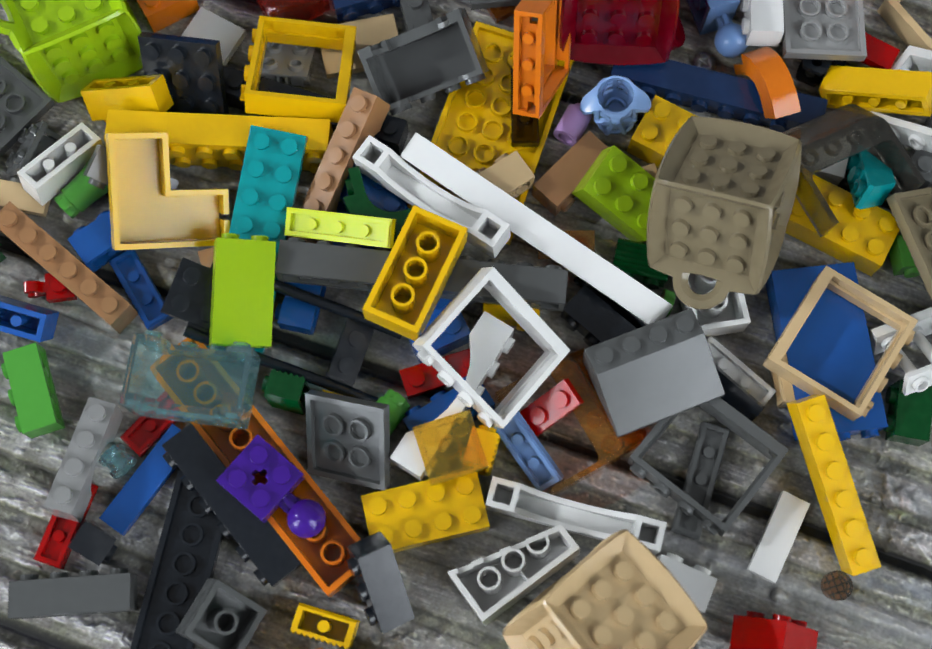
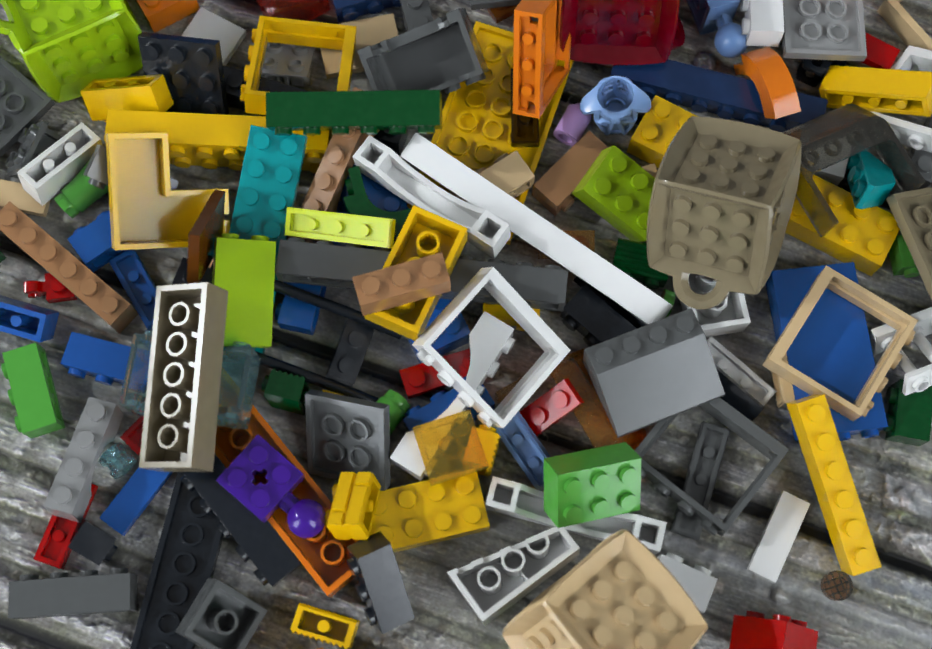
none -> blue brick [60,332,150,393]
none -> dark tan brick [139,282,228,472]
none -> reddish brown tile [187,189,225,284]
none -> dark green brick [266,90,442,136]
none -> yellow brick [325,472,381,540]
none -> medium nougat brick [352,252,451,316]
none -> bright green brick [544,442,642,528]

